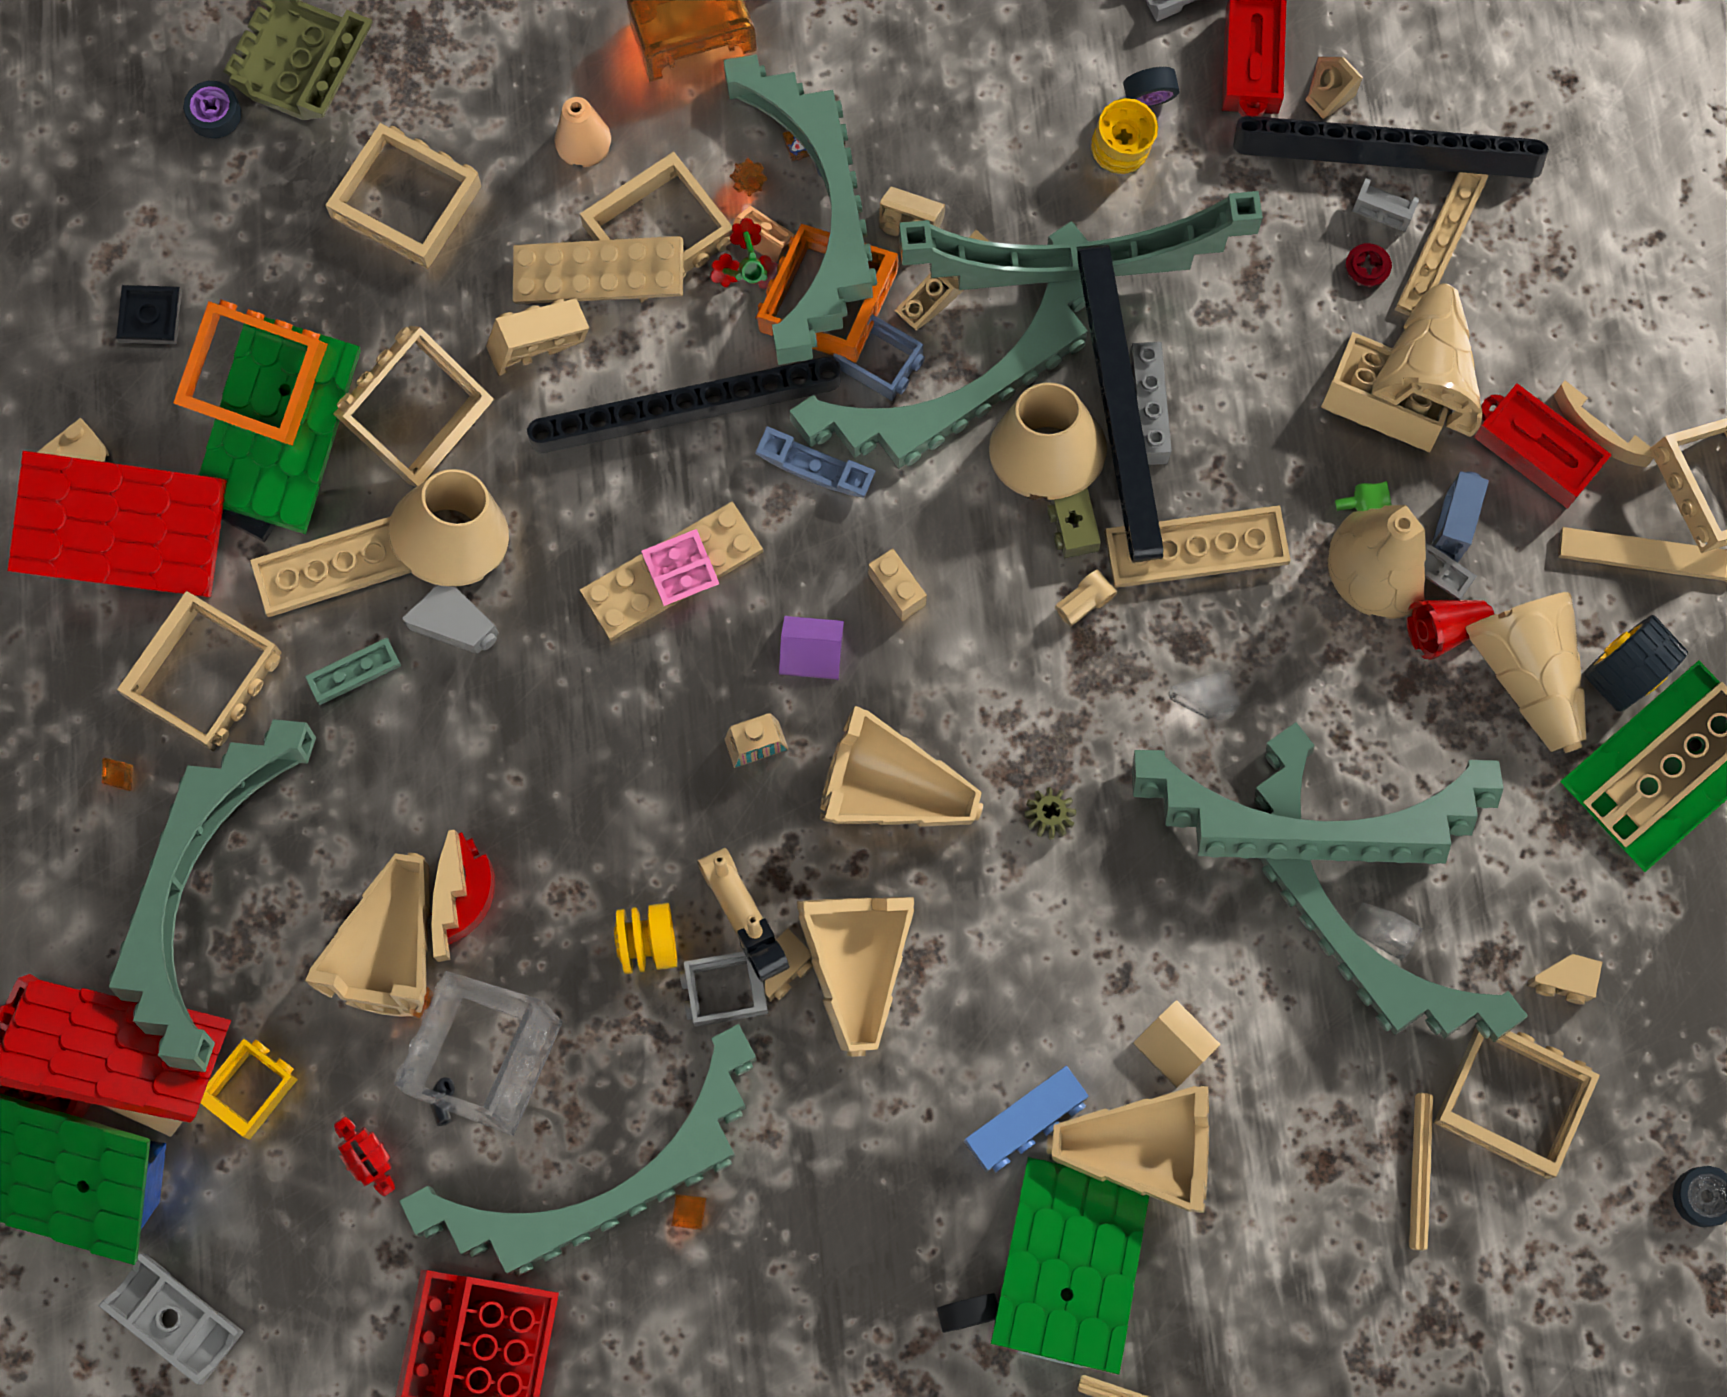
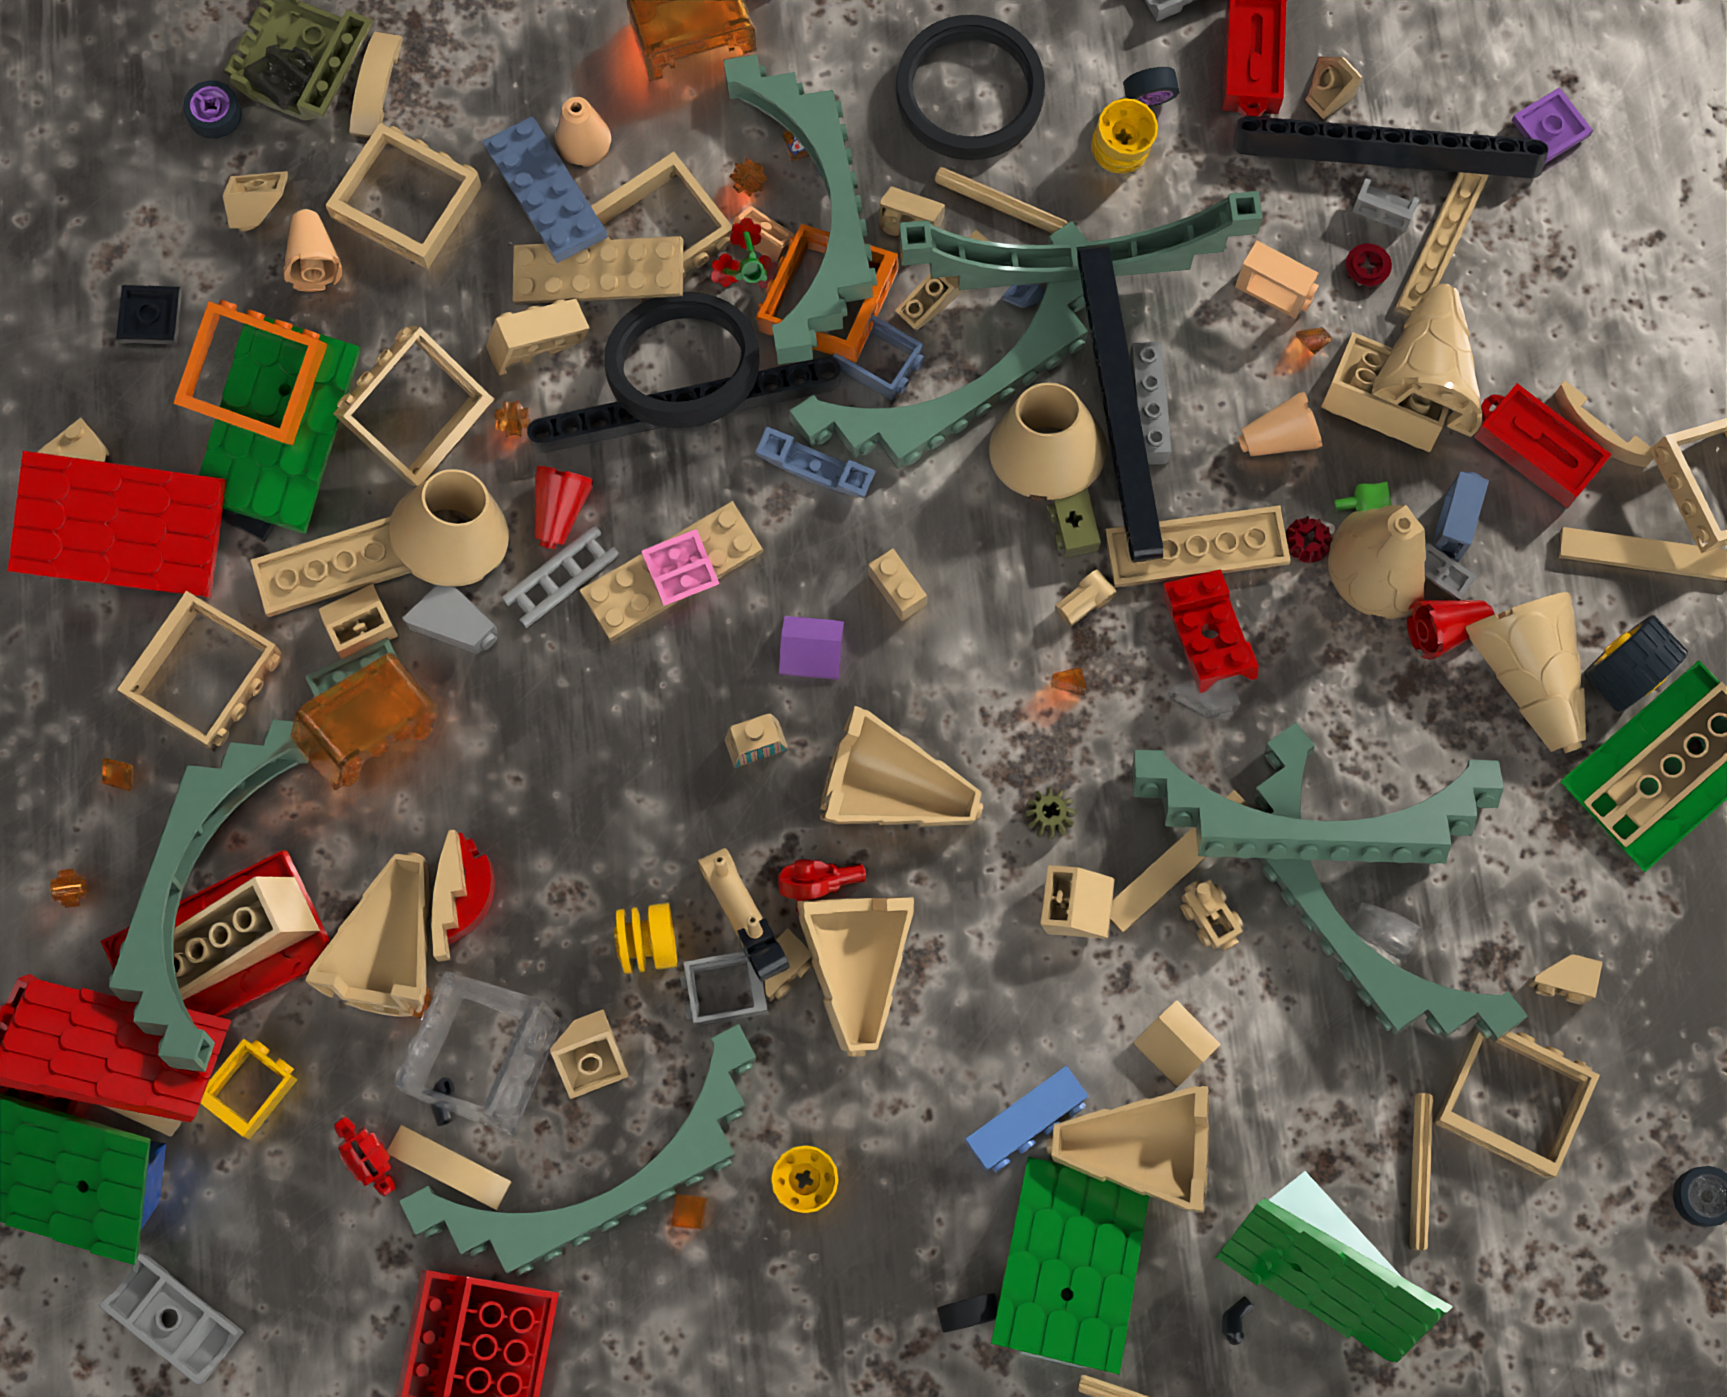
none -> clear orange gear [50,868,88,908]
none -> piece [100,850,331,1018]
none -> tan slope [223,171,288,231]
none -> clear smoke slope [243,44,314,111]
none -> light nougat cone [283,209,342,292]
none -> clear orange windscreen [290,653,439,791]
none -> tan slope [319,583,398,659]
none -> tan slope [349,32,403,138]
none -> tan slope [387,1125,512,1210]
none -> sand blue plate [482,116,608,263]
none -> clear orange gear [494,400,531,437]
none -> light grey bar [501,525,620,628]
none -> red cone [534,466,594,550]
none -> tan slope [550,1009,629,1099]
none -> black tyre [605,292,760,429]
none -> yellow wheel [771,1145,839,1213]
none -> red pin [778,859,866,914]
none -> black tyre [895,15,1045,160]
none -> tan axle [935,167,1068,234]
none -> sand blue slope [1001,284,1044,309]
none -> tan slope [1041,865,1115,939]
none -> clear orange slope [1050,667,1087,696]
none -> tan tile [1110,790,1251,933]
none -> red piece [1163,569,1259,693]
none -> tan brick [1180,879,1243,952]
none -> green piece [1216,1171,1453,1362]
none -> black arm [1222,1296,1254,1345]
none -> light nougat window [1235,240,1319,319]
none -> light nougat cone [1237,391,1323,456]
none -> dark red gear [1286,516,1333,563]
none -> clear orange slope [1296,327,1332,355]
none -> medium lavender plate [1511,87,1593,163]

